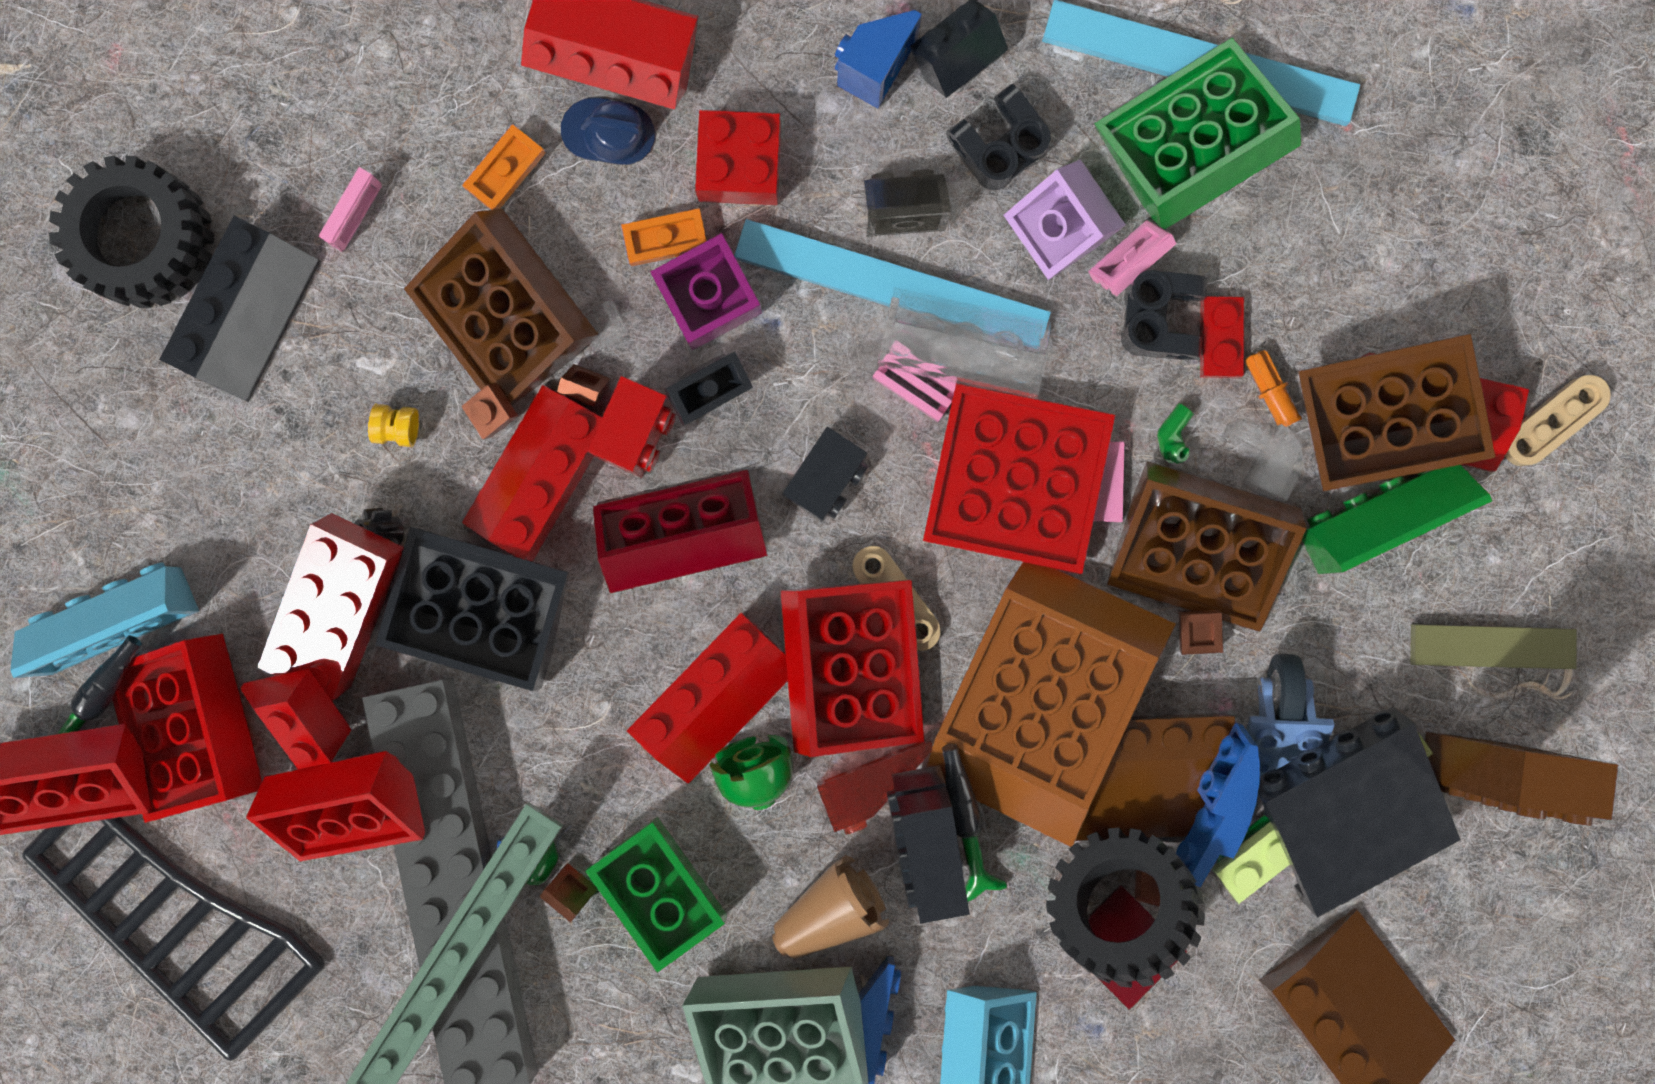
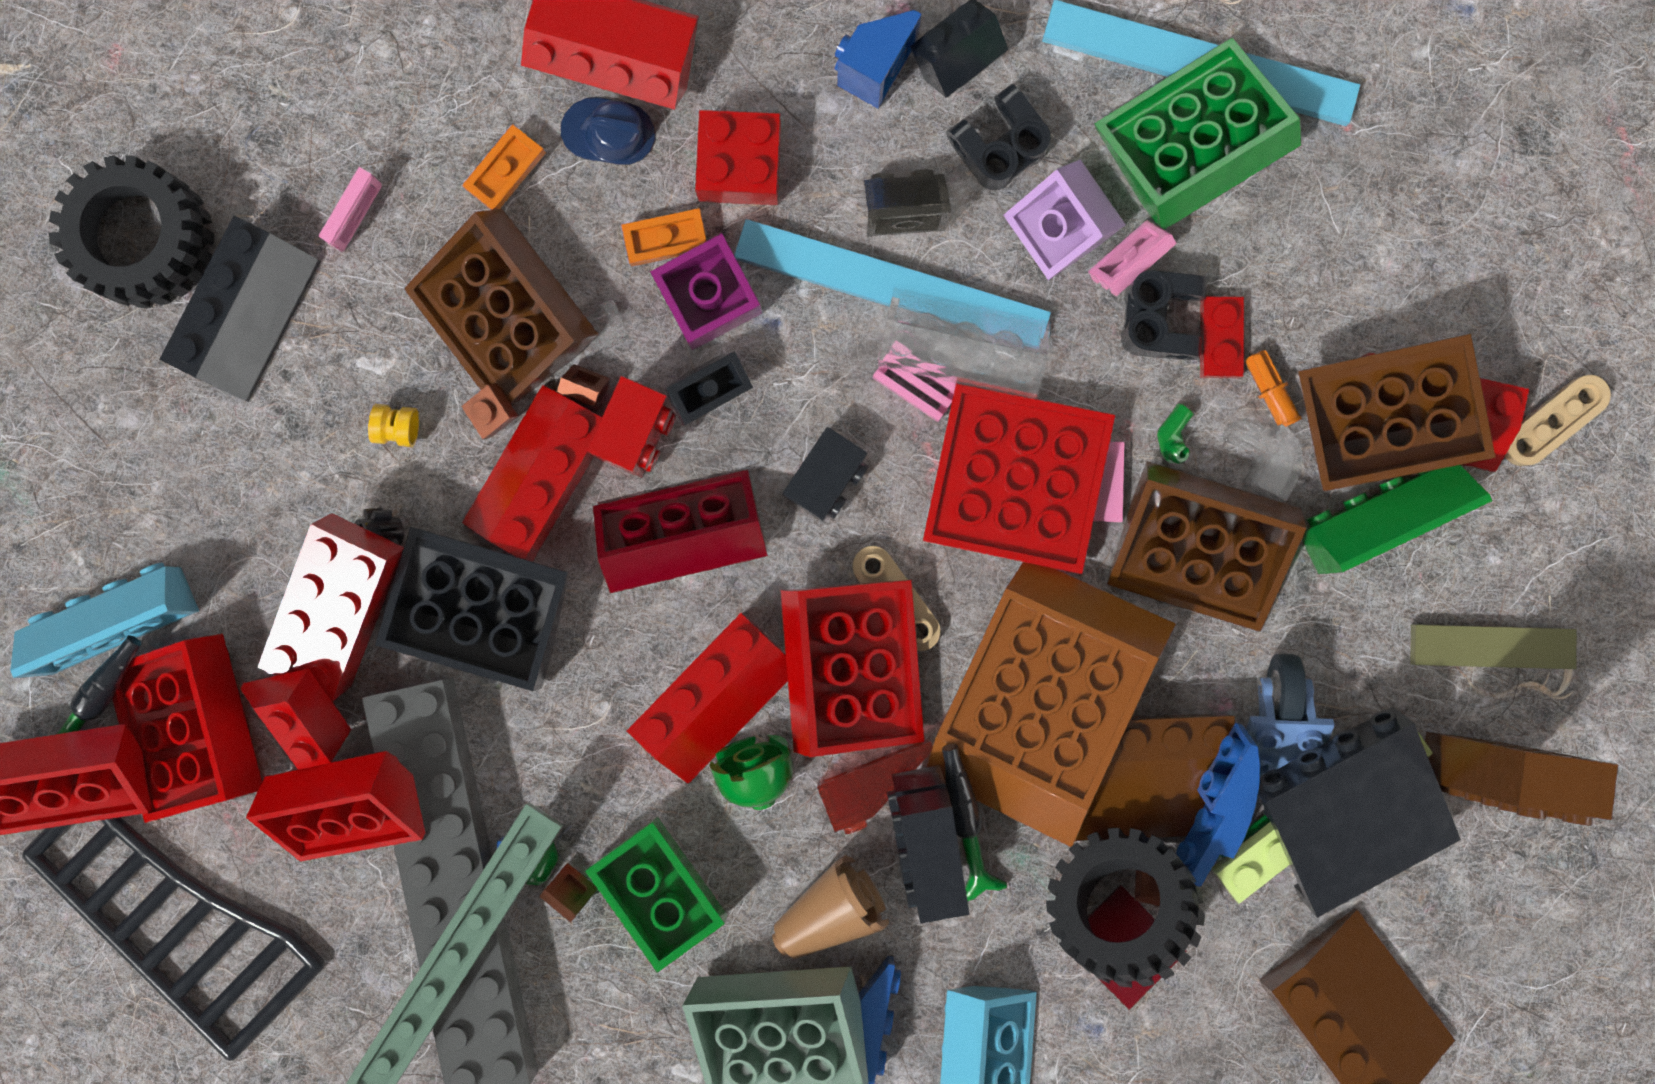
copper plate [1178,610,1223,655] -> none

